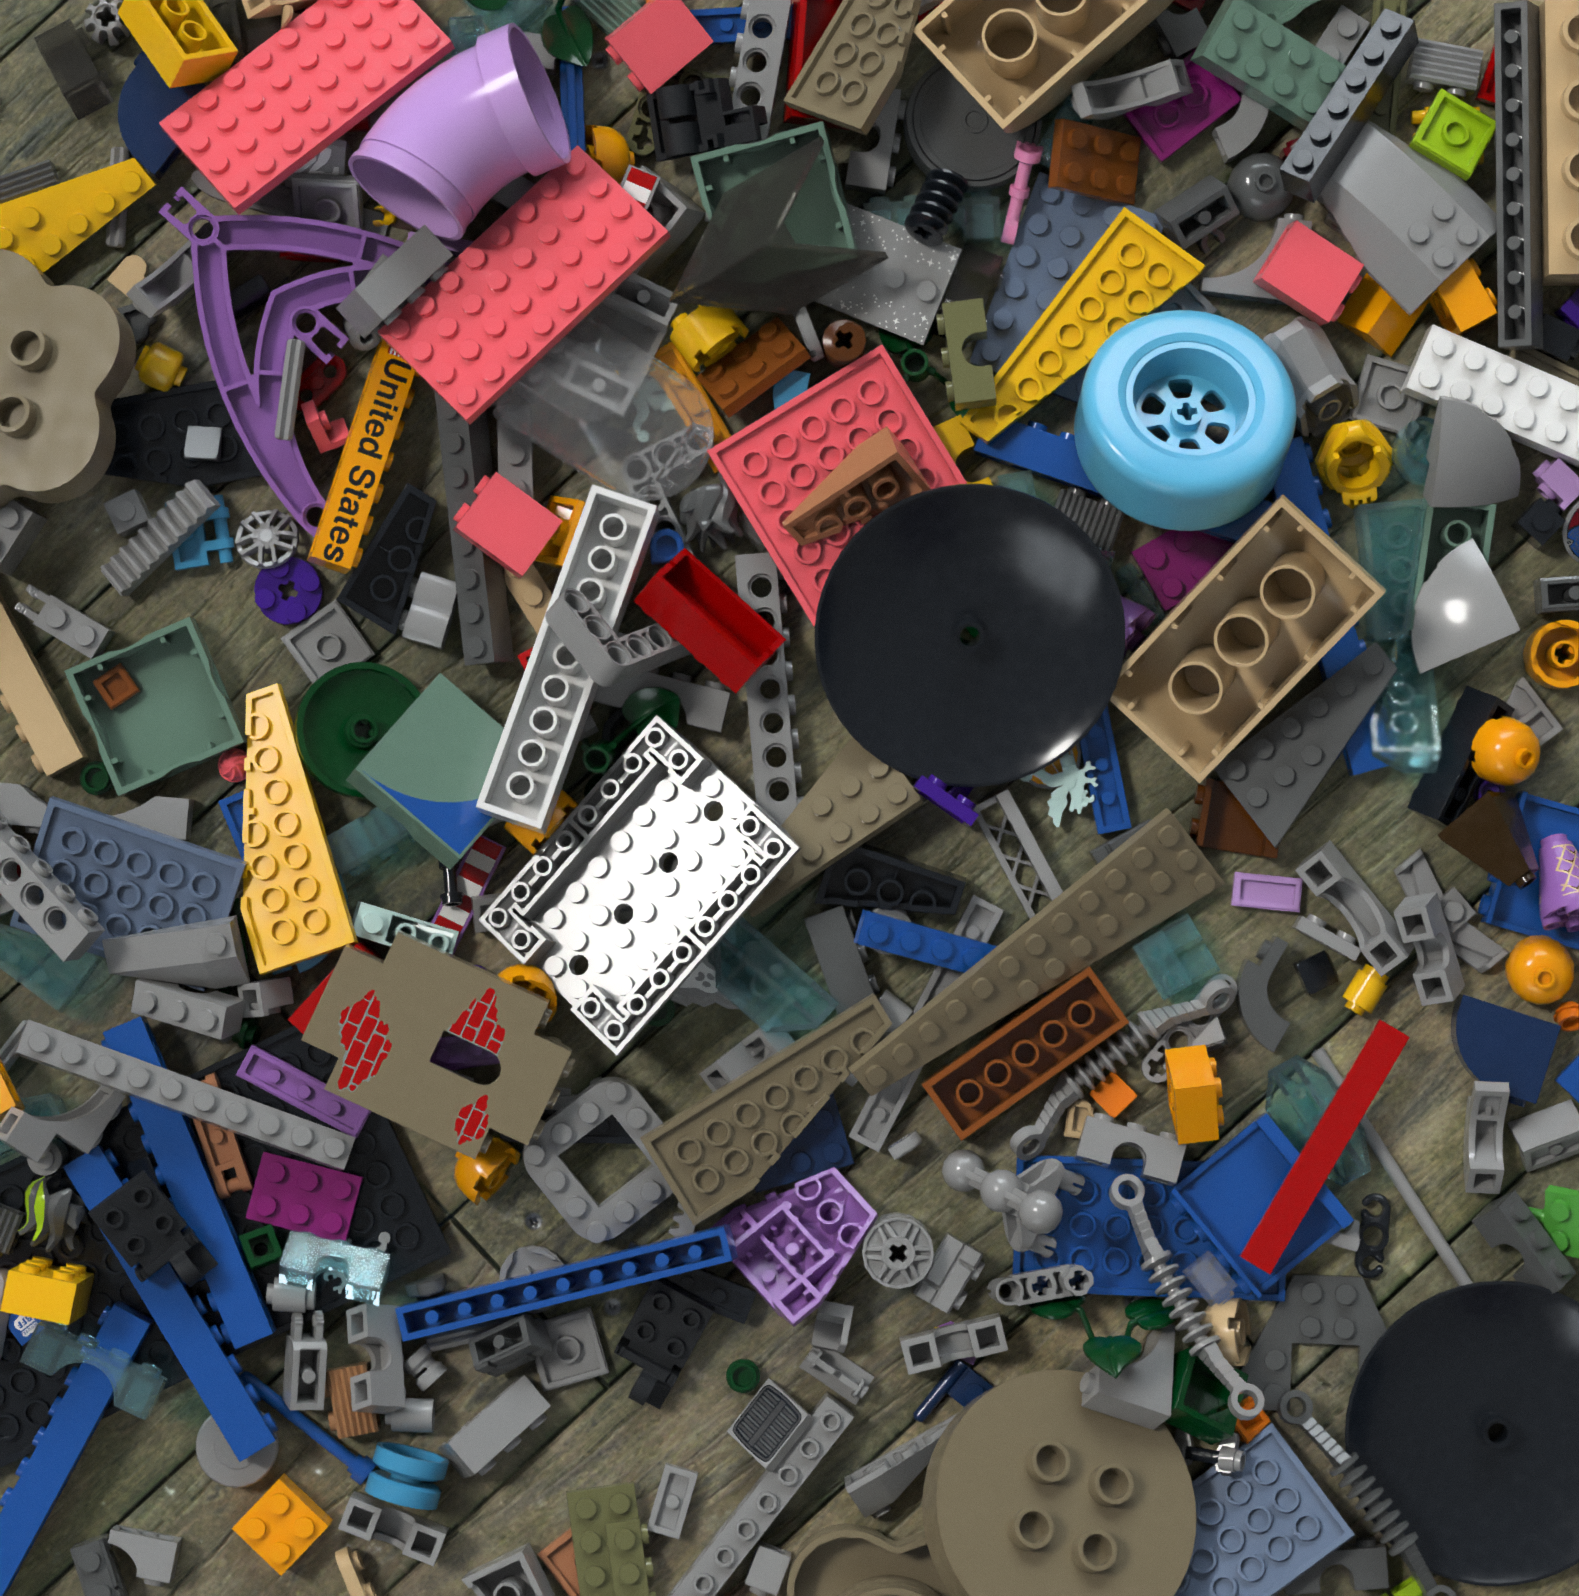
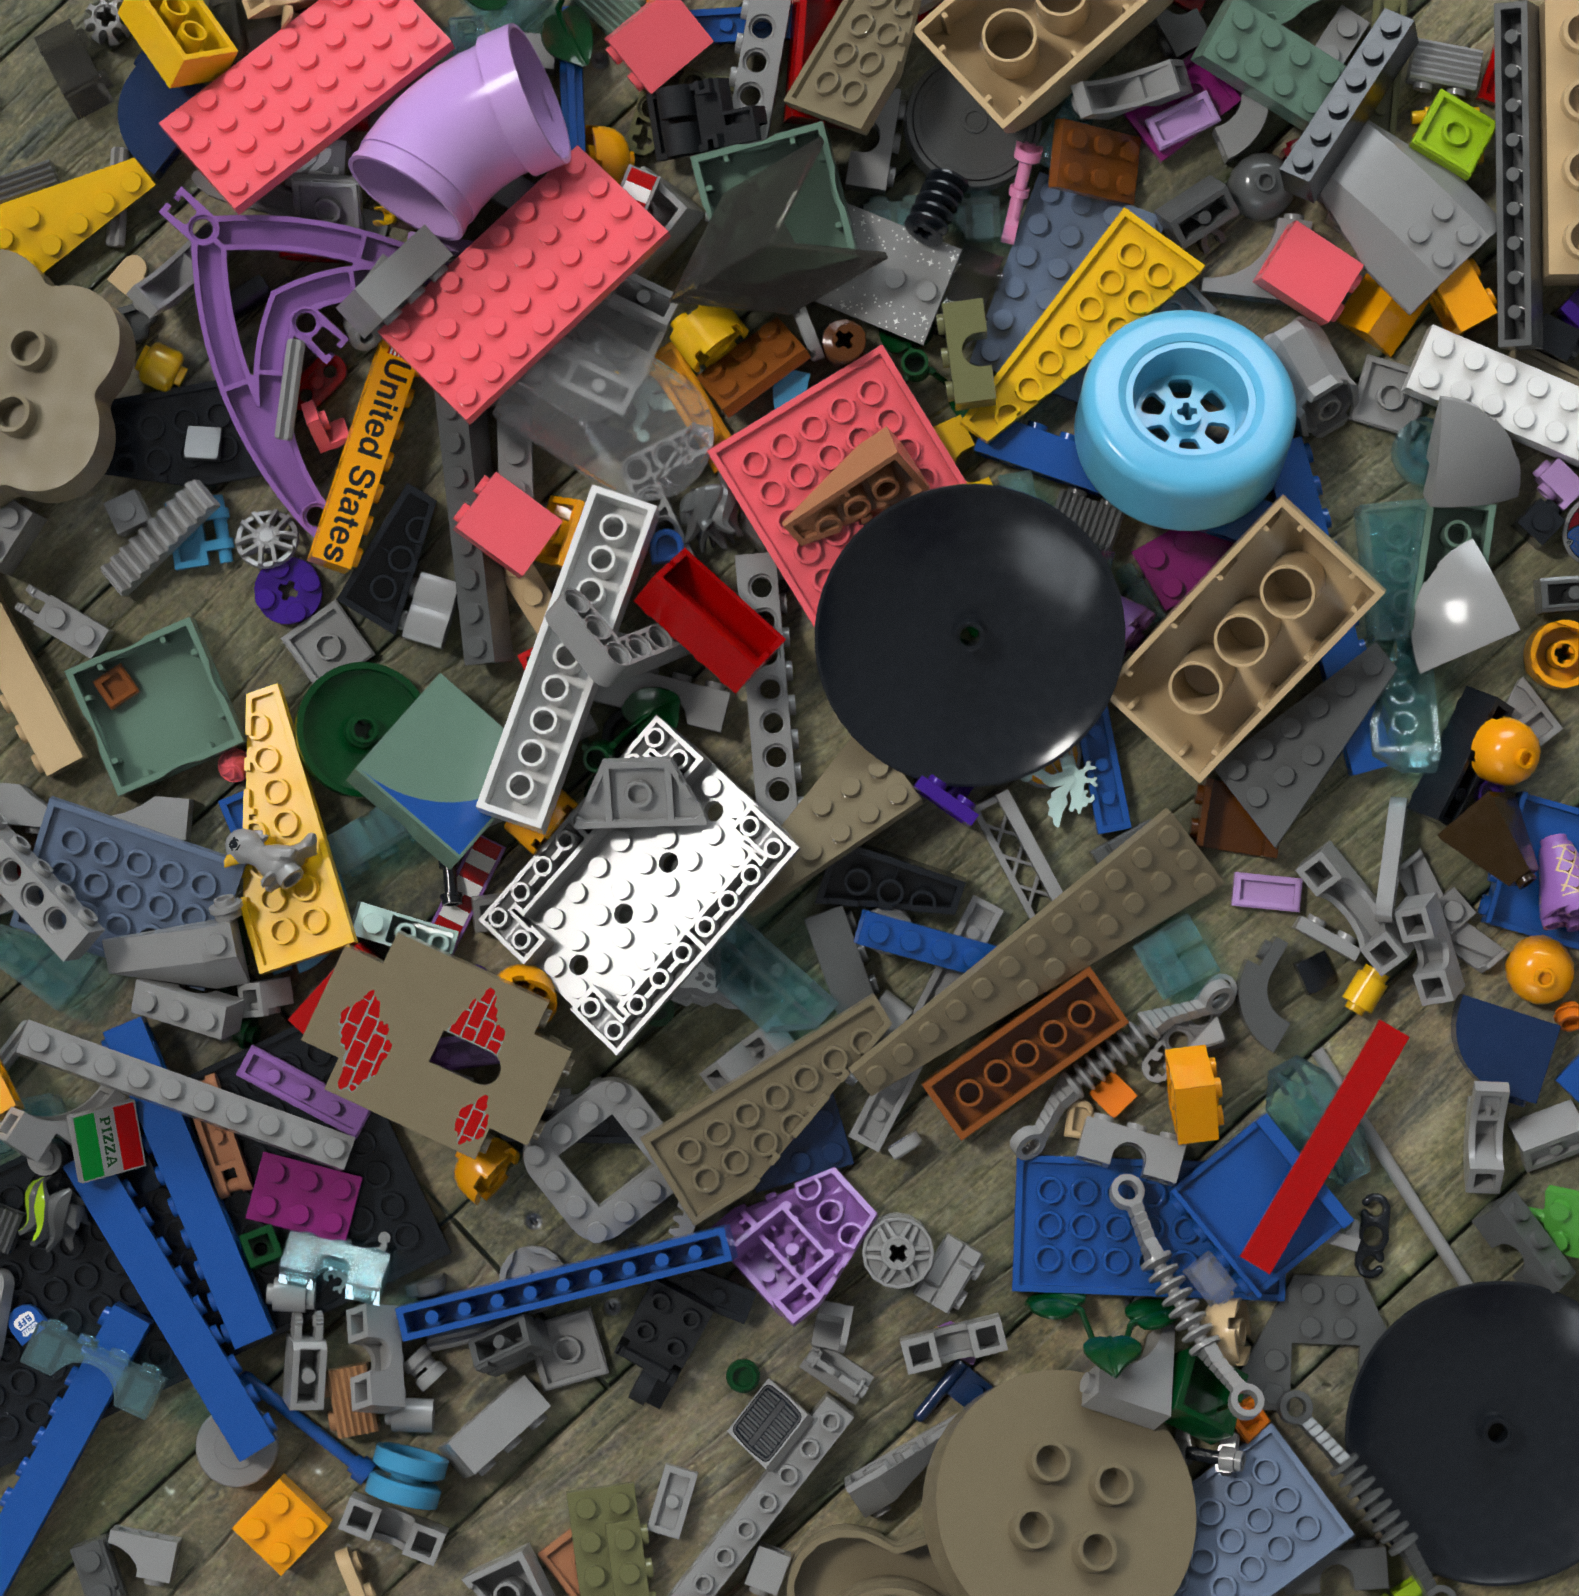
yellow brick [0,1256,95,1325] -> none
dark green plate [80,761,113,795] -> none
black plate [88,1170,218,1287] -> none
light grey connector [942,1149,1085,1258] -> none
light grey beam [987,1264,1094,1306] -> none
yellow helmet [1315,419,1394,509] -> none
none -> tile [66,1098,146,1183]
none -> light grey plate [209,894,243,922]
none -> light grey animal [224,828,317,893]
none -> light grey wing [574,756,708,829]
none -> lavender tile [1144,90,1221,152]
none -> light grey beam [1375,796,1408,923]

